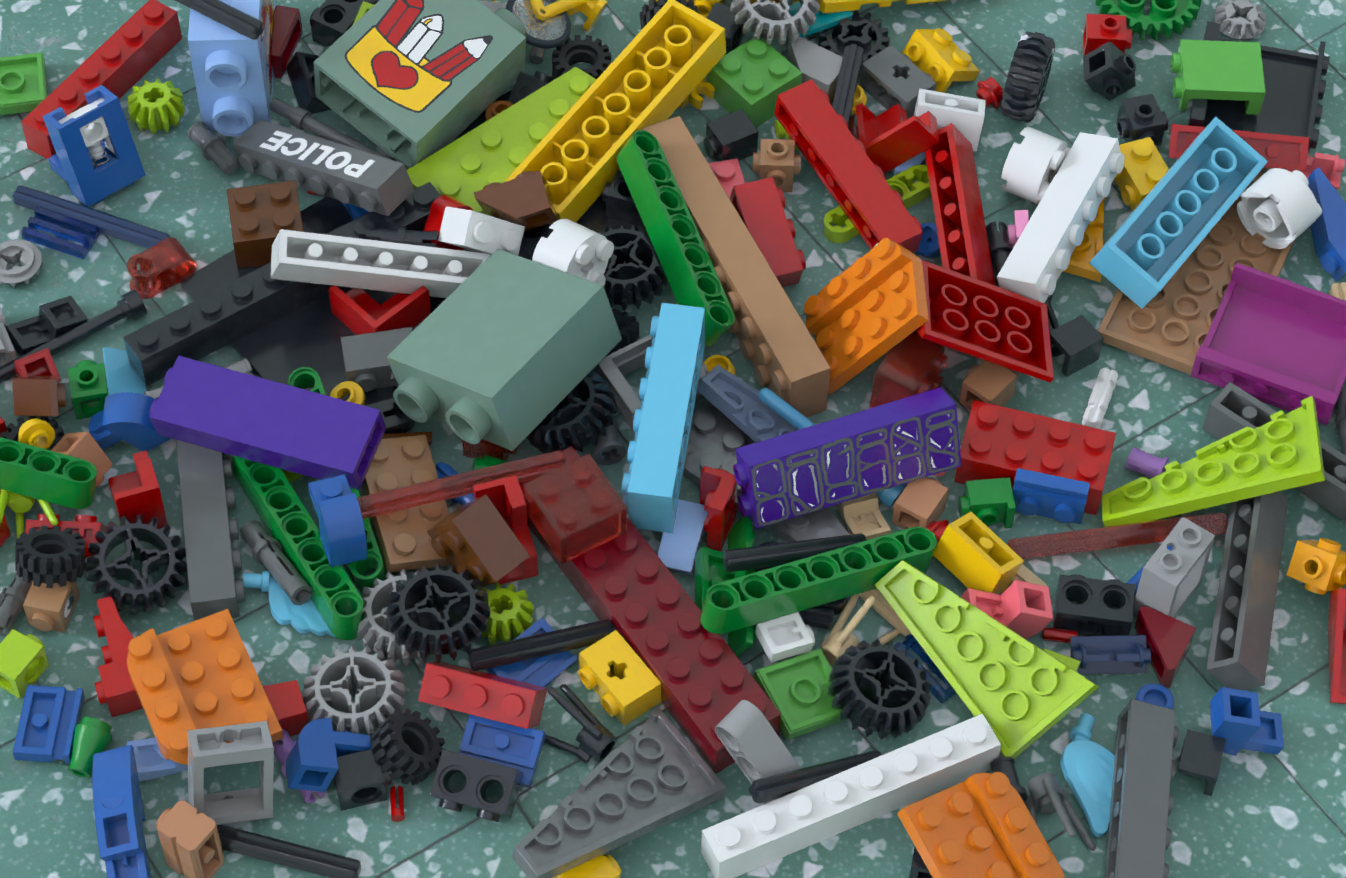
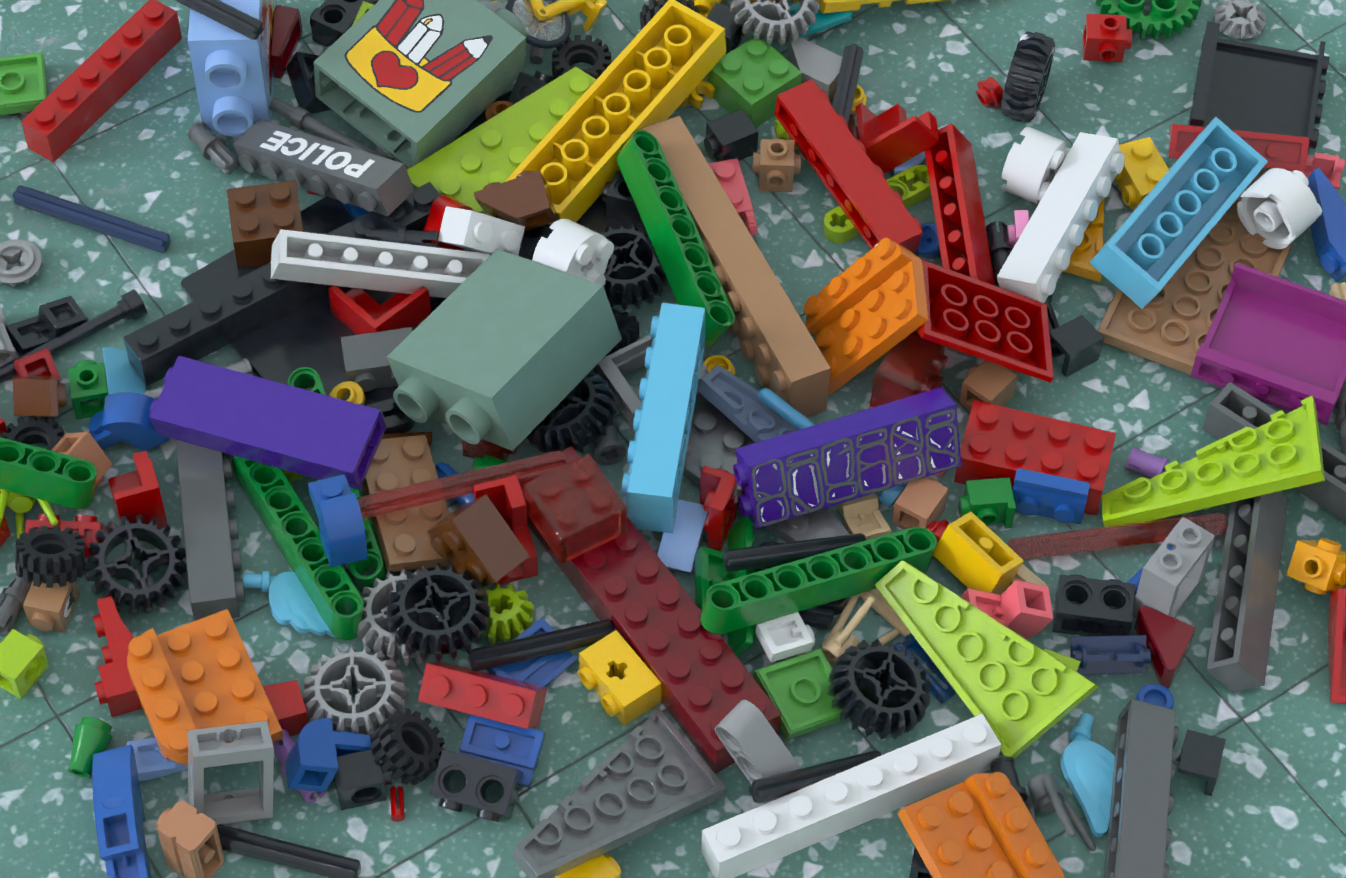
blue plate [13,685,85,764] -> none
yellow plate [18,419,55,450] -> none
clear blue tile [21,207,100,259] -> none
blue brick [42,85,146,207] -> none
lime gear [127,77,185,135] -> none
clear red piece [127,237,197,299] -> none
dark grey pin [240,520,313,605] -> none
black plant [544,684,617,764] -> none
red brick [730,177,806,287] -> none
black gear [818,10,890,70] -> none
dark grey brick [860,45,936,119] -> none
yellow bracket [901,28,980,93] -> none
white brick [914,88,986,151] -> none
red piece [1042,627,1077,643] -> none
white axle [1082,367,1118,429] -> none
black brick [1083,41,1136,101] -> none
black brick [1116,94,1168,147] -> none
bright green panel [1170,39,1266,115] -> none
blue brick [1209,687,1284,756] -> none

